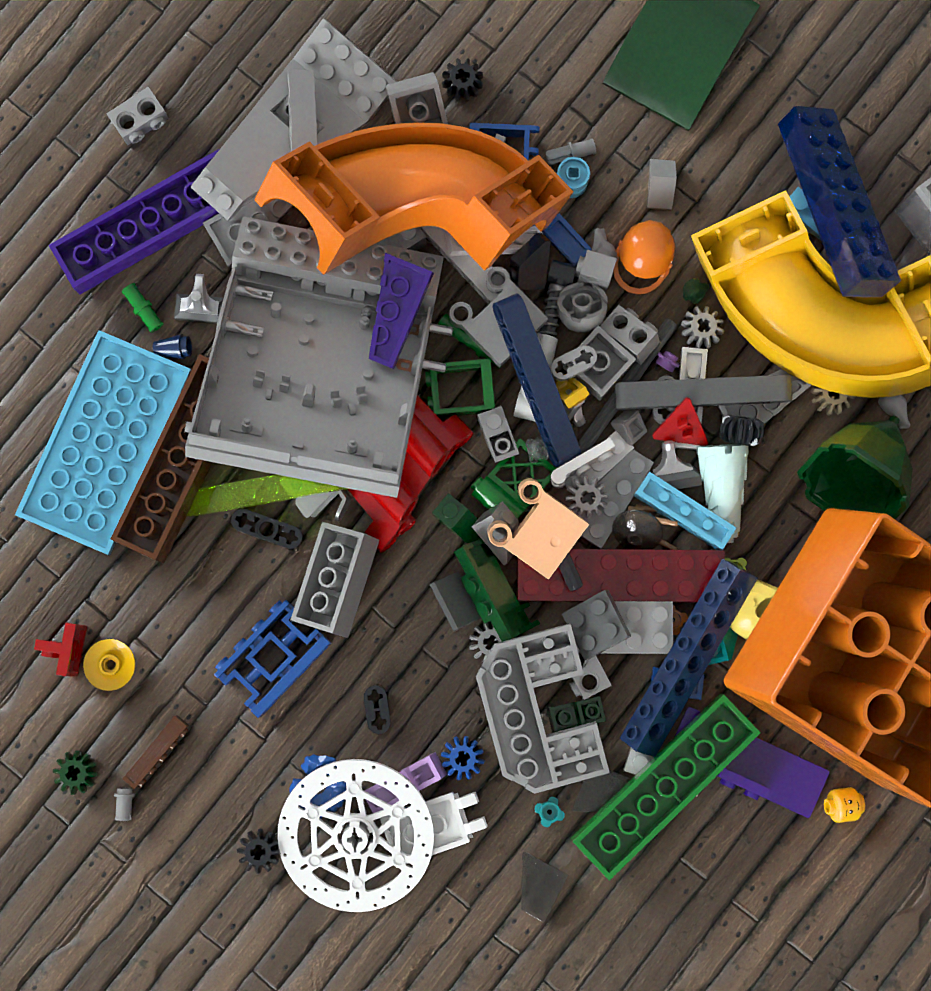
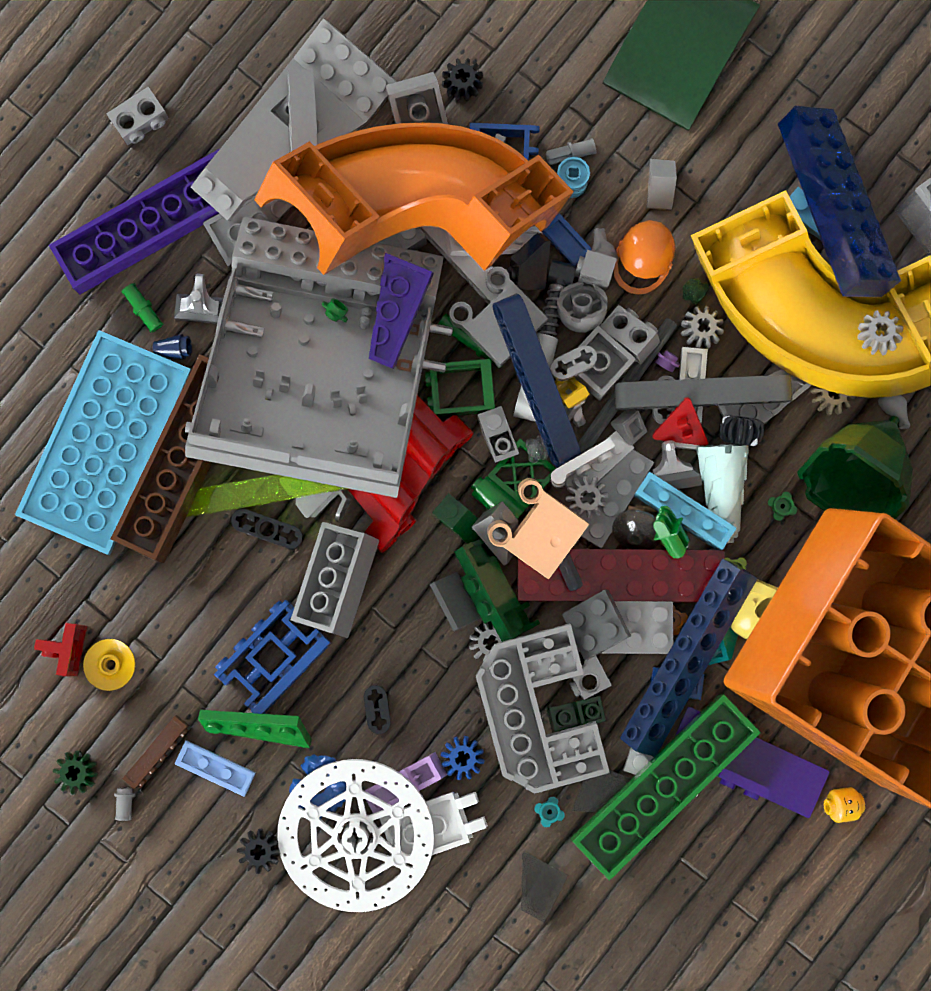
none -> light blue tile [175,740,256,797]
none -> green wing [198,710,312,748]
none -> green plate [322,298,348,322]
none -> green arm [653,506,690,559]
none -> green plate [768,492,797,521]
none -> light grey gear [857,310,903,355]

